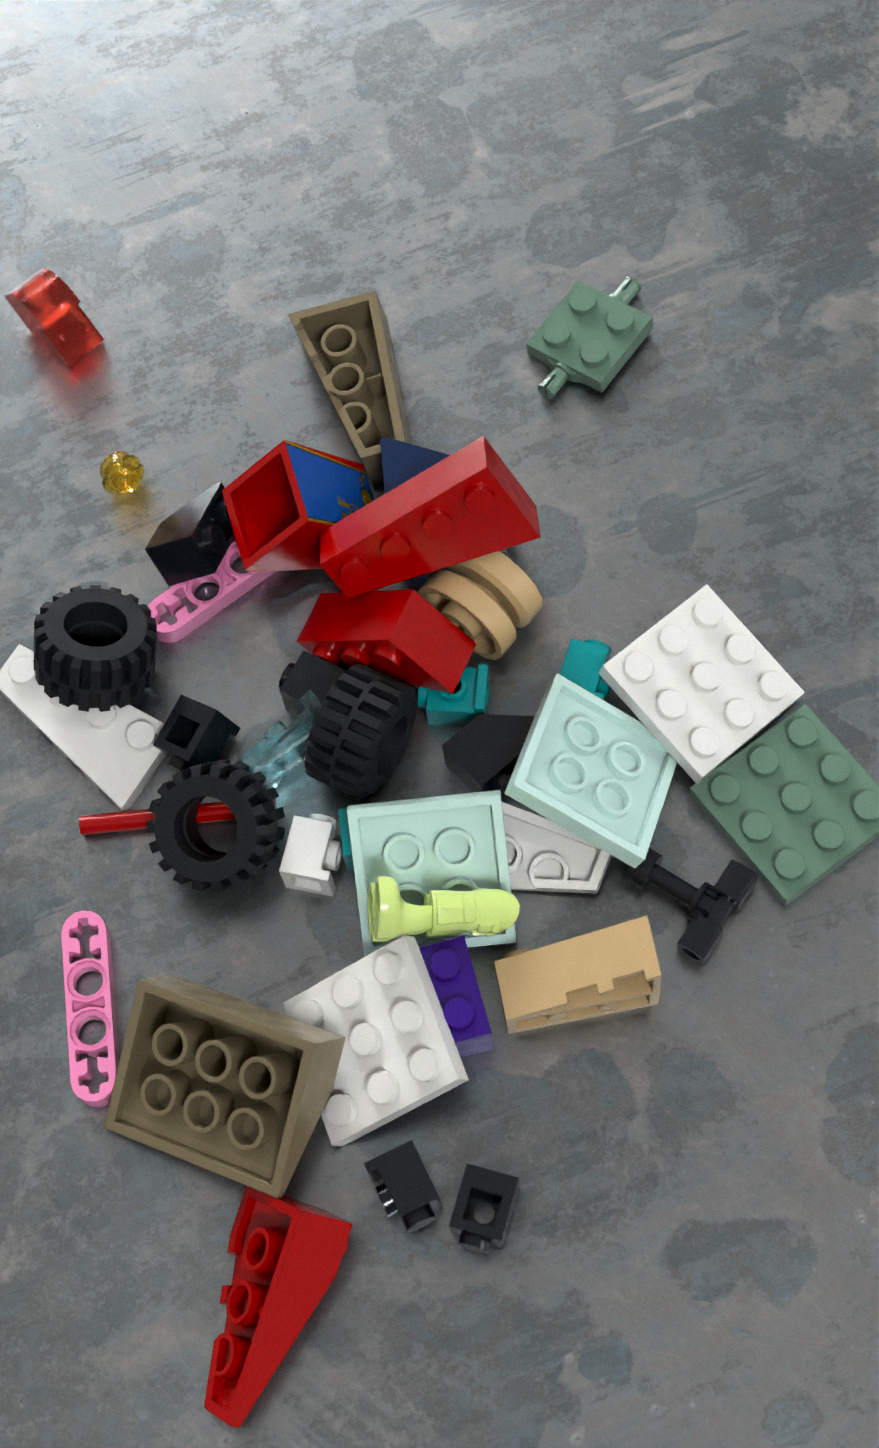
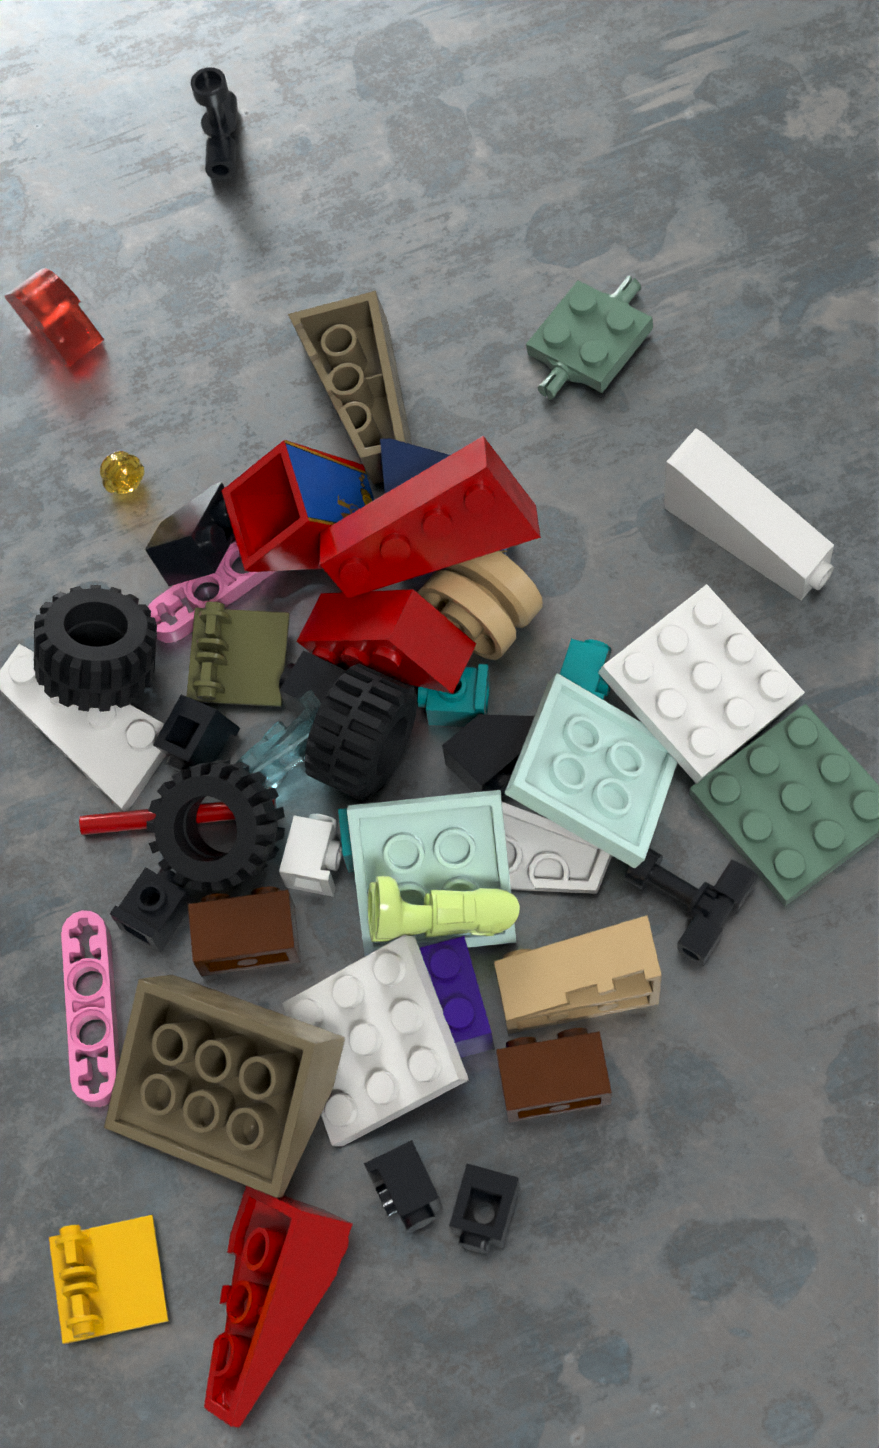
none -> yellow hinge [49,1215,169,1344]
none -> black brick [110,867,193,953]
none -> olive hinge [186,602,290,707]
none -> reddish brown brick [188,886,301,977]
none -> black bar [191,67,237,179]
none -> reddish brown brick [496,1028,612,1123]
none -> white slope [664,428,834,600]

